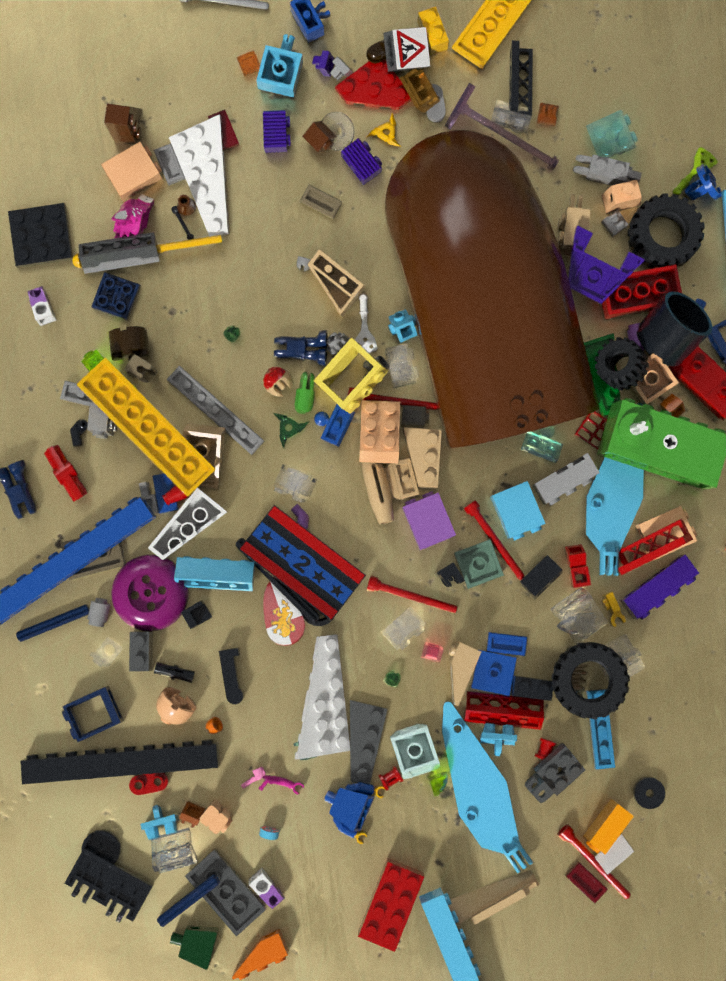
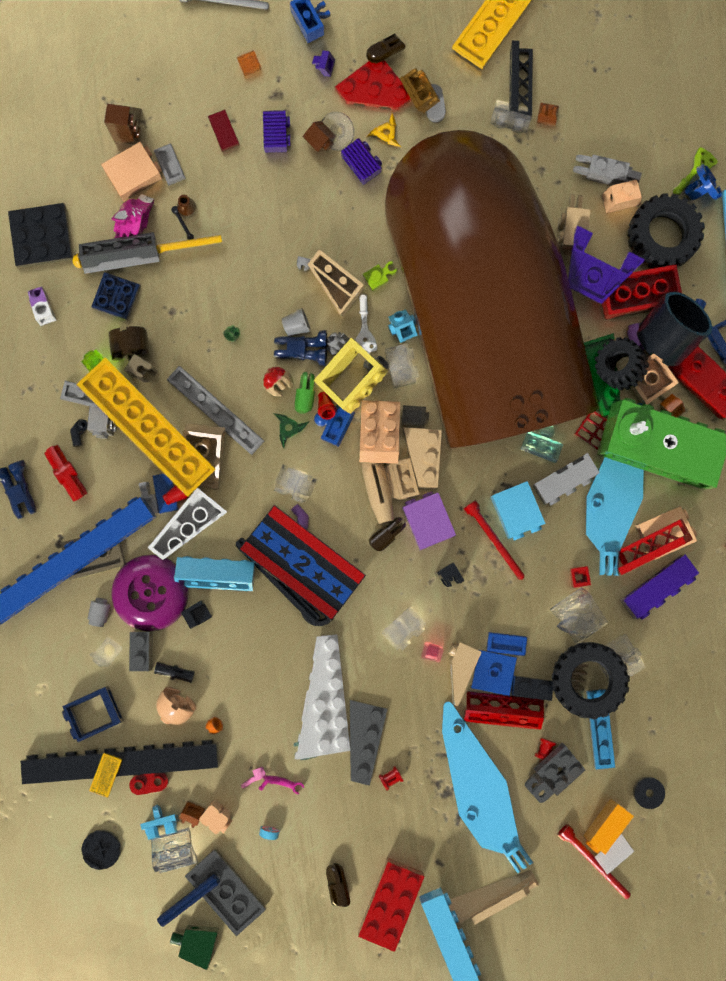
dark blue axle [16,605,89,642] -> none
black hinge [64,847,153,923] -> none
white wing [169,114,229,237] -> none
black leg [219,648,244,705] -> none
orange slope [232,929,289,980] -> none
leg [249,868,285,909] -> none
medium azure brick [256,34,303,98] -> none
shield [263,582,305,646] -> none
dark tan tile [300,184,342,219] -> none
blue torso [324,782,386,844] -> none
light grey tile [330,56,354,80] -> none
red piece [348,387,438,410] -> none
red piece [366,576,458,613] -> none
piece [383,27,430,72] -> none
clear green hinge [384,670,401,687] -> none
light aqua slope [390,724,441,779] -> none
yellow brick [417,6,449,55] -> none
clear neon green brick [428,771,448,797] -> none
tile [445,83,559,170] -> none
sand green plate [454,540,504,589] -> none
medium azure hips [480,723,517,756] -> none
black hinge [520,555,563,599] -> none
red piece [565,544,586,569] -> none
dark red tile [565,861,608,904] -> none
clear light blue plate [586,110,638,158] -> none
light grey tile [601,209,629,237] -> none
yellow plate [602,592,626,627] -> none
none -> yellow tile [89,752,123,798]
none -> light grey piece [282,308,311,336]
none -> red cone [318,391,336,420]
none -> dark brown arm [326,863,351,907]
none -> lime plate [363,261,397,291]
none -> dark brown arm [369,517,406,551]

